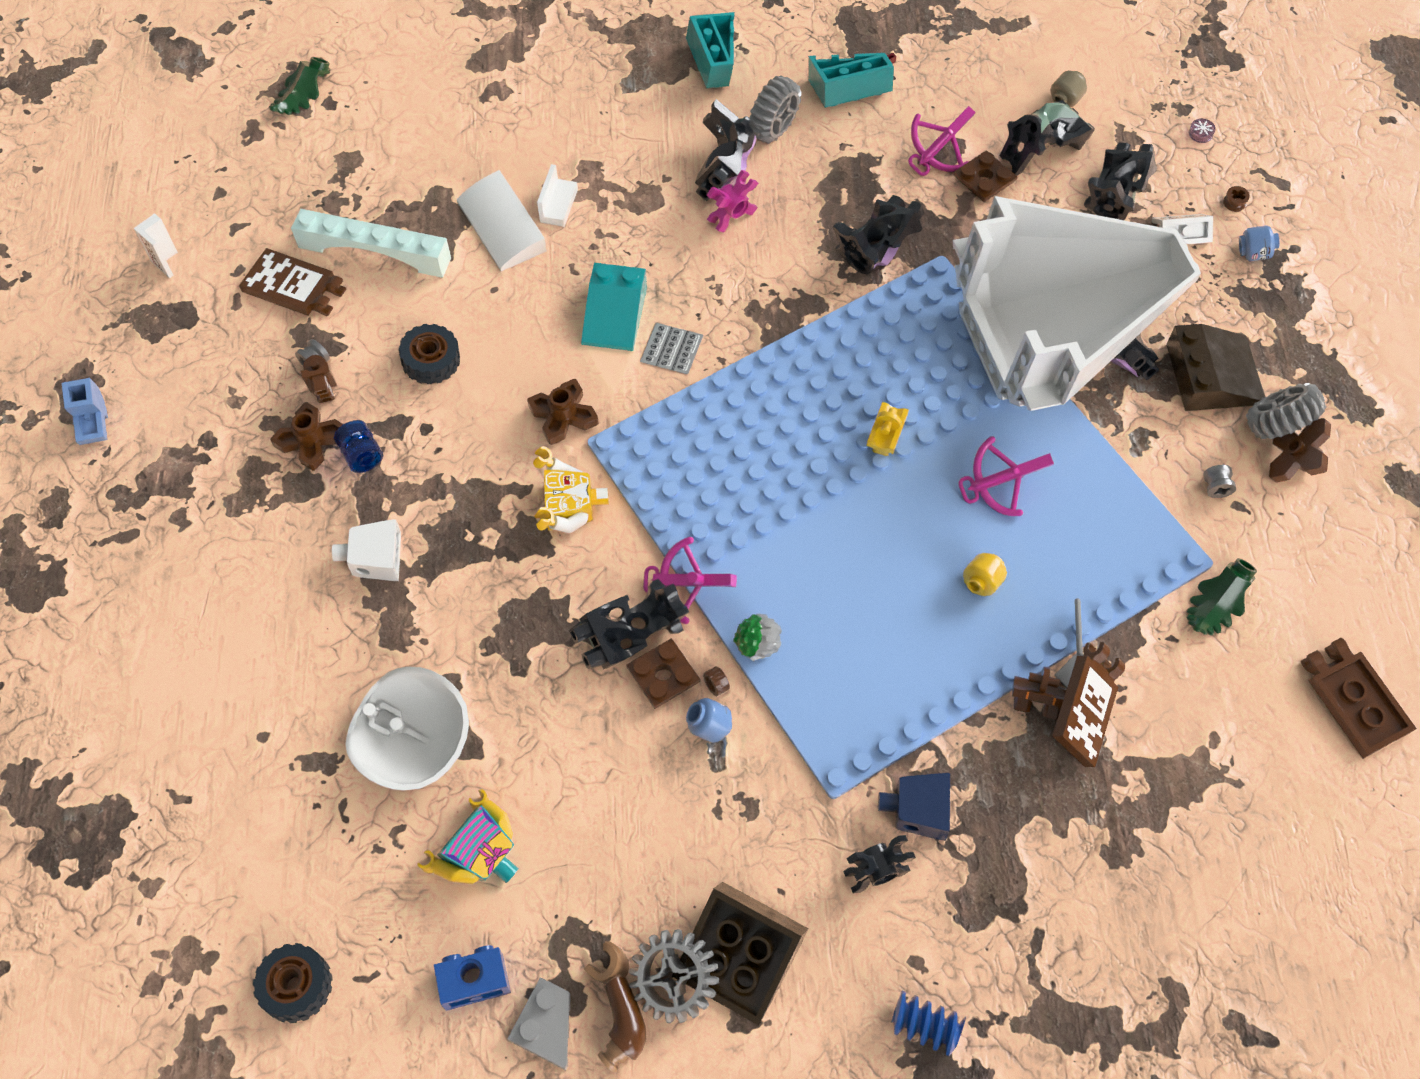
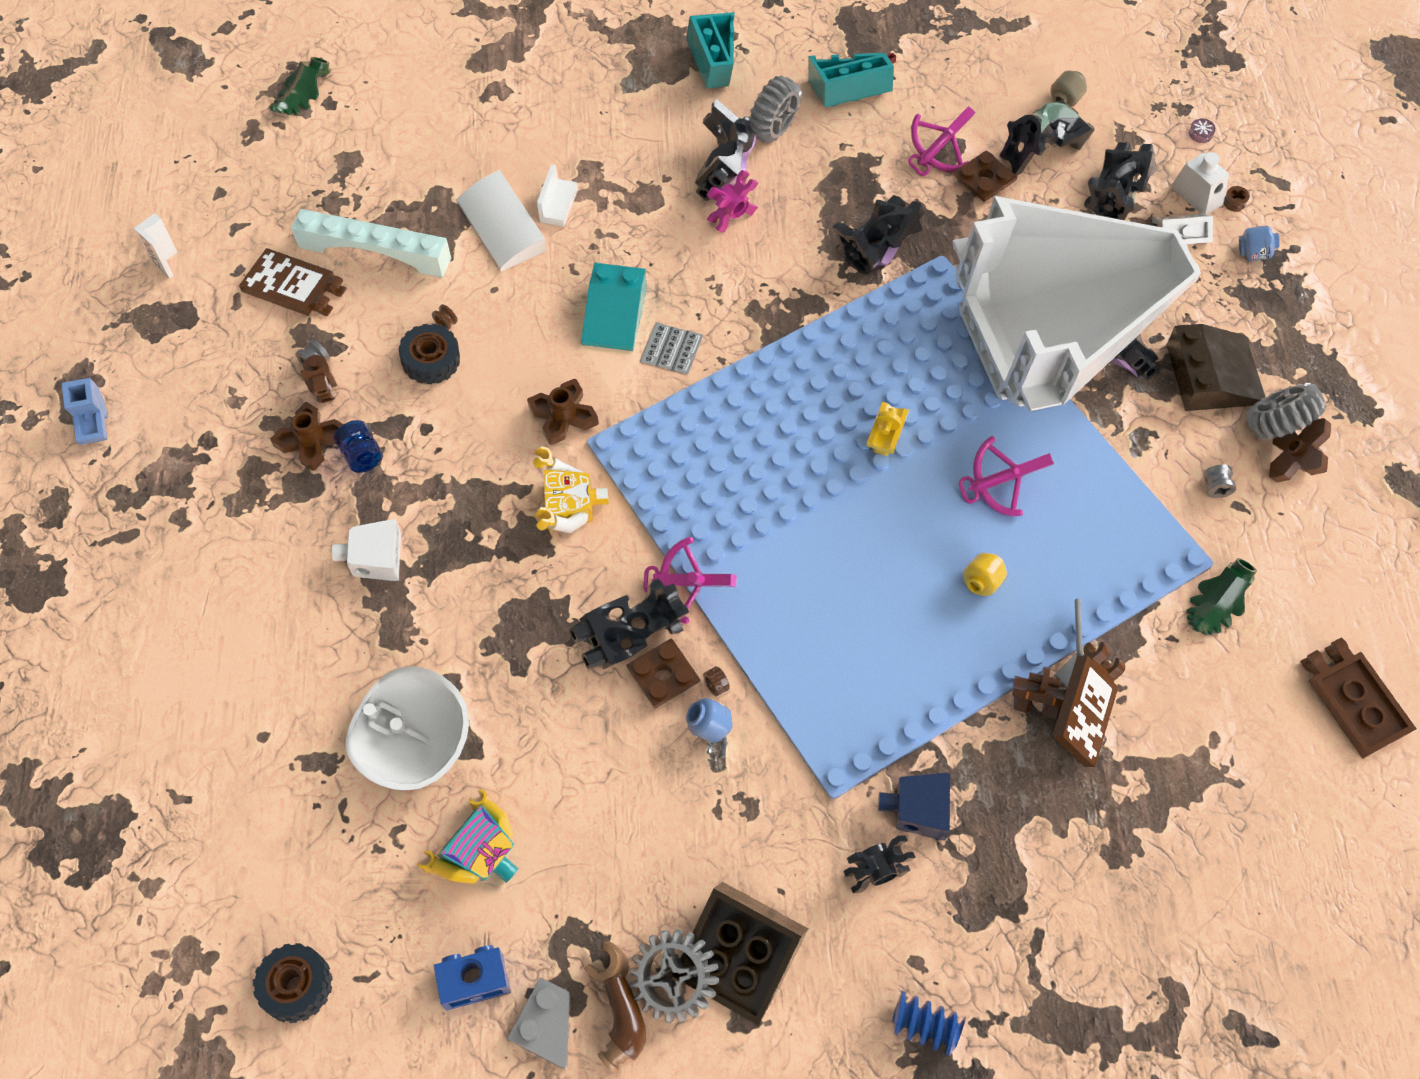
piece [733,613,782,661] -> none
none -> reddish brown bush [431,304,458,330]
none -> white torso [1171,152,1229,215]

